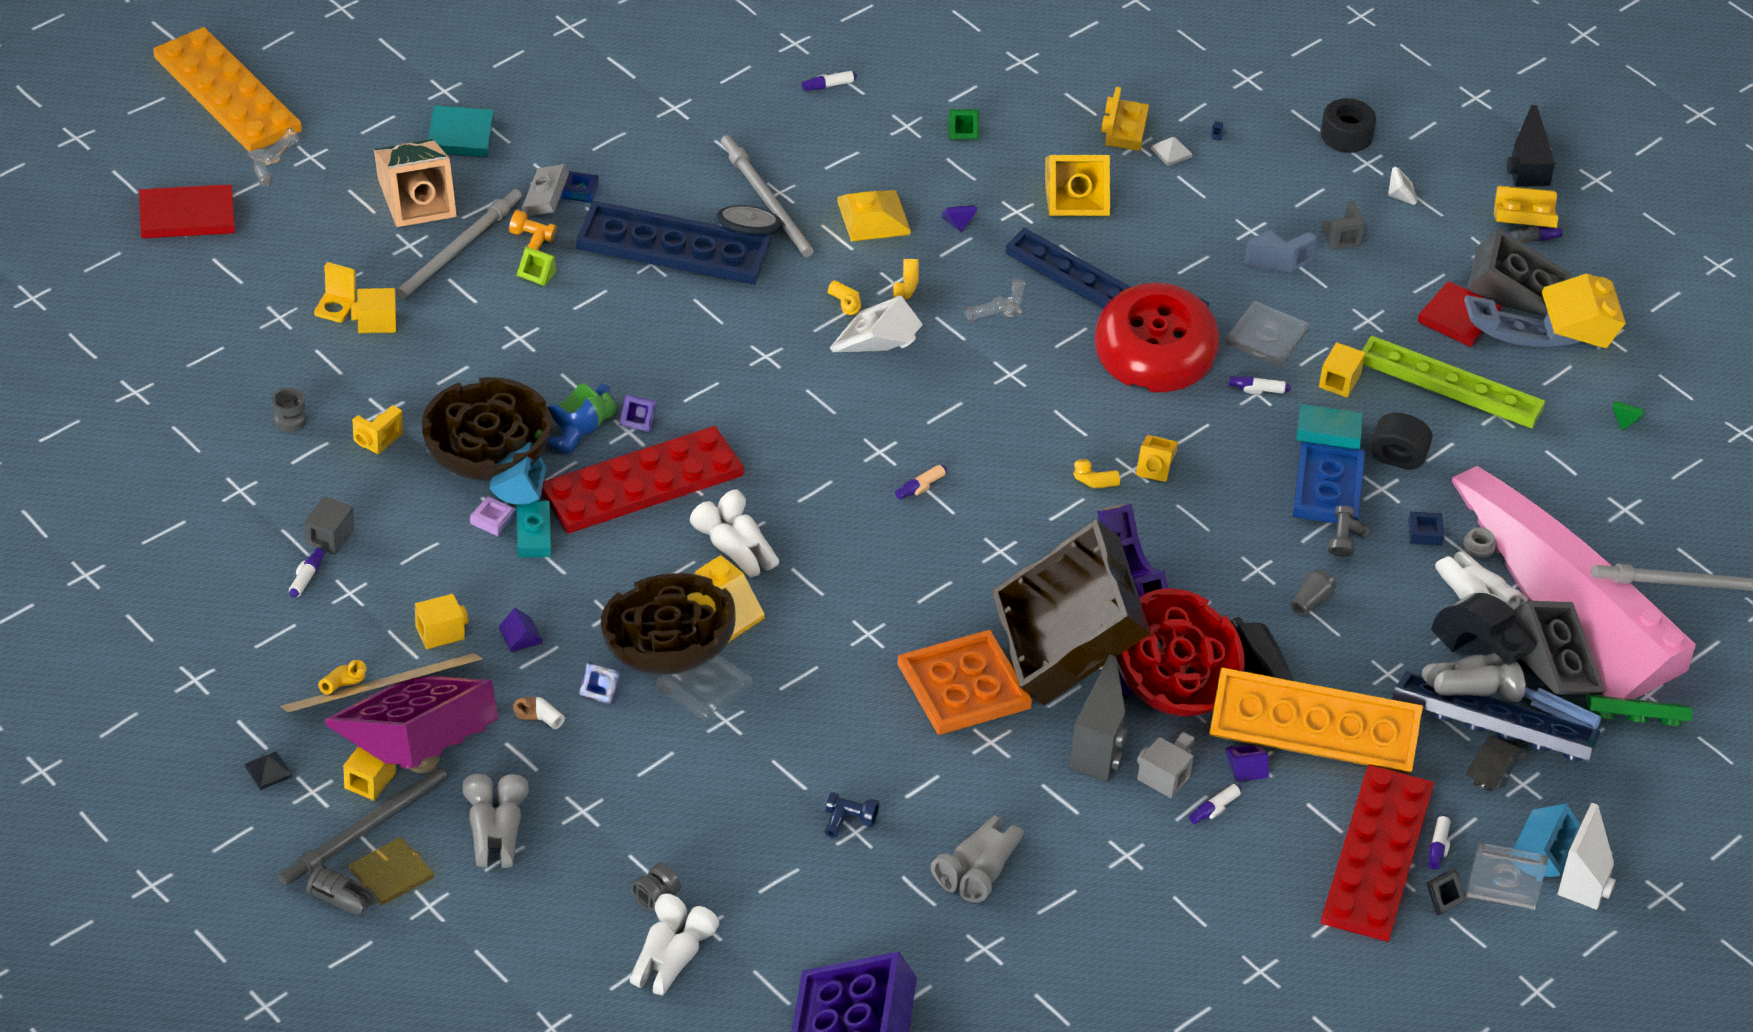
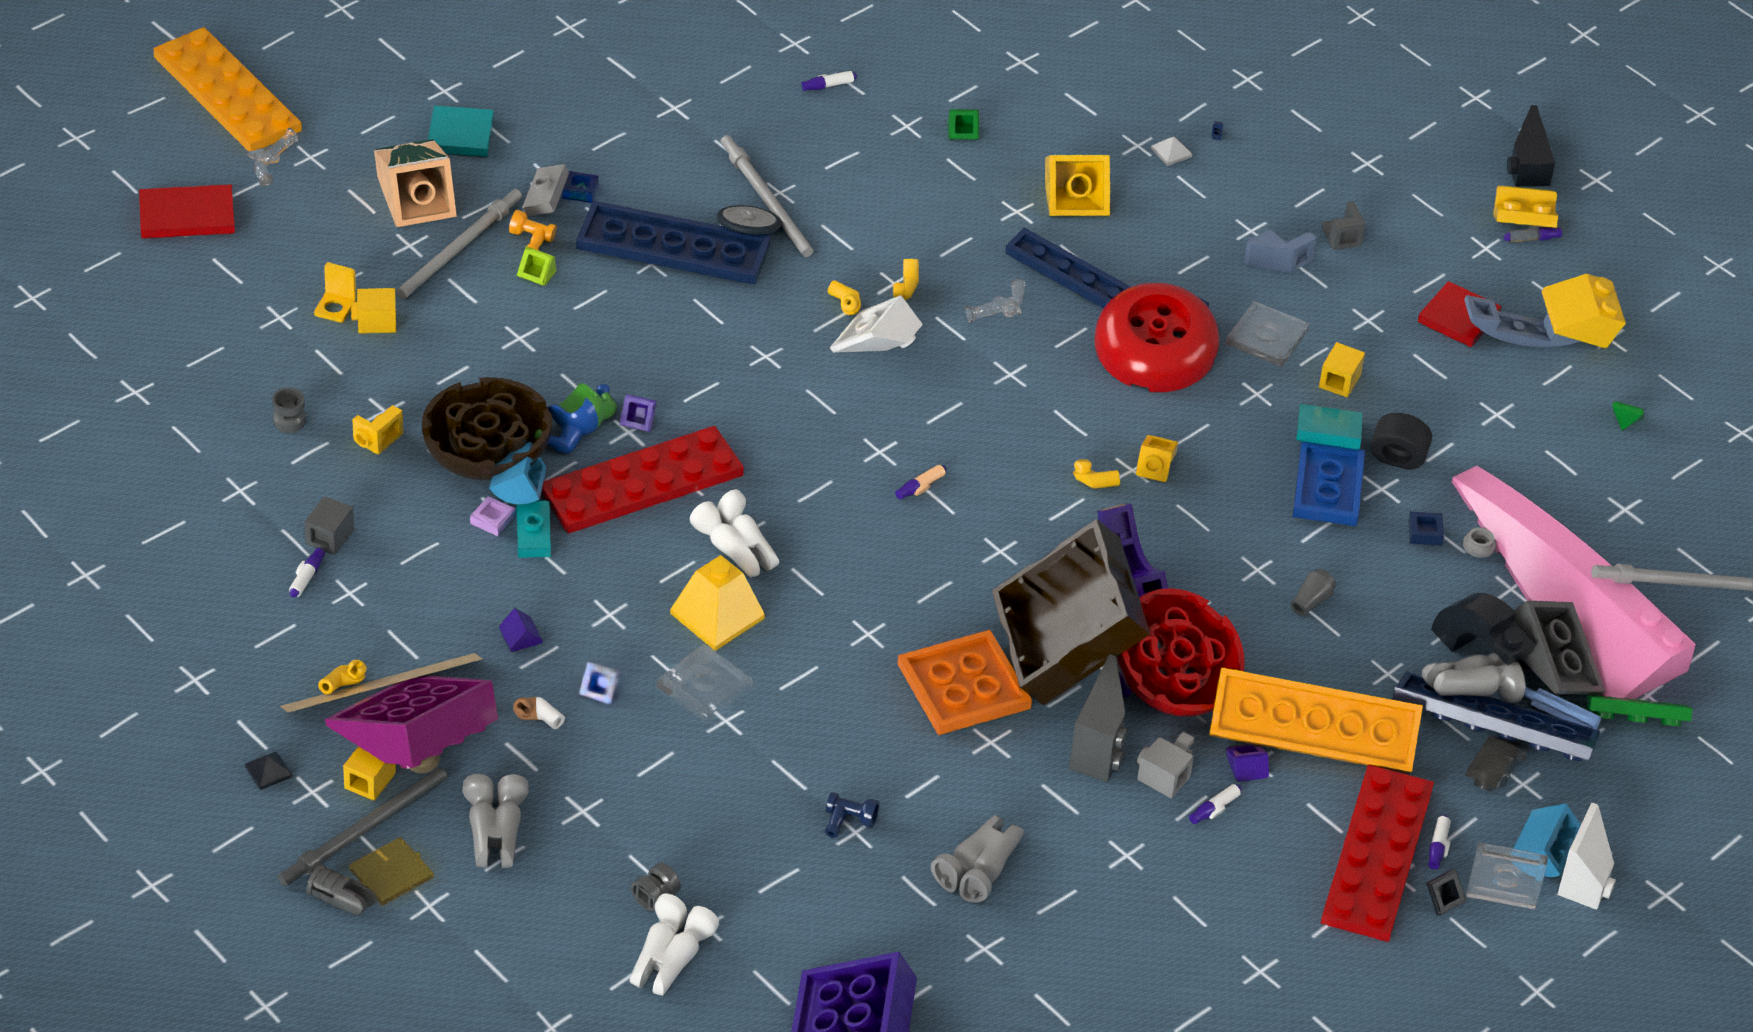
yellow brick [415,594,469,650] -> none
dark brown brick [600,573,736,675] -> none
yellow slope [837,190,911,242] -> none
dark purple slope [941,205,977,232] -> none
yellow bracket [1101,87,1149,151] -> none
white piece [1229,376,1291,395] -> none
black piece [1231,617,1294,681] -> none
black tyre [1320,98,1376,153] -> none
dark grey piece [1328,506,1370,556] -> none
lime plate [1362,335,1545,429] -> none
white slope [1388,167,1417,205] -> none
white piece [1435,551,1528,610] -> none
dark grey slope [1467,228,1572,316] -> none

